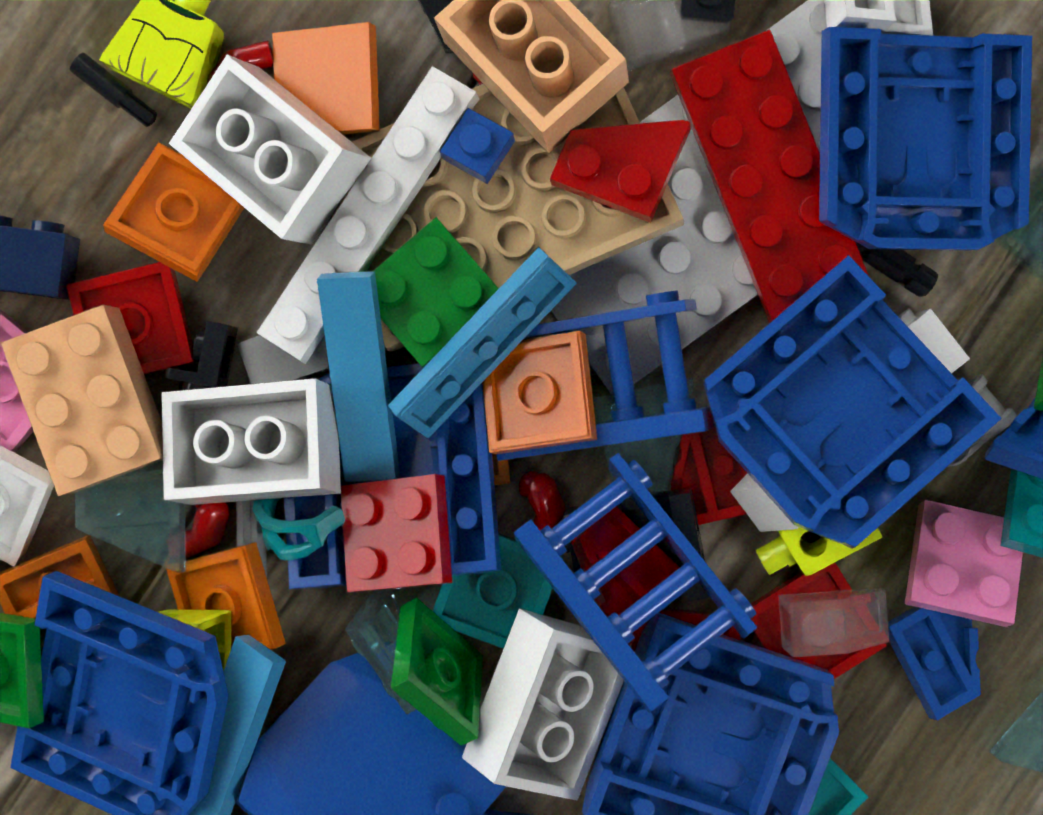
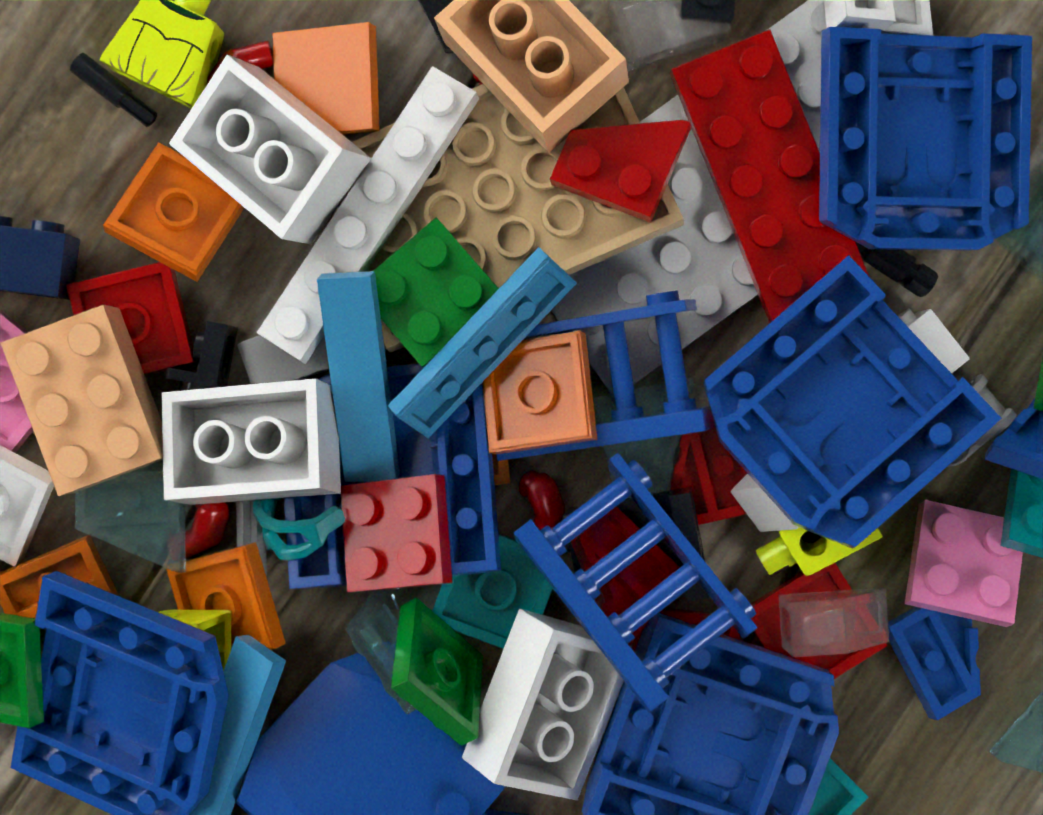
blue plate [440,108,515,184] -> none

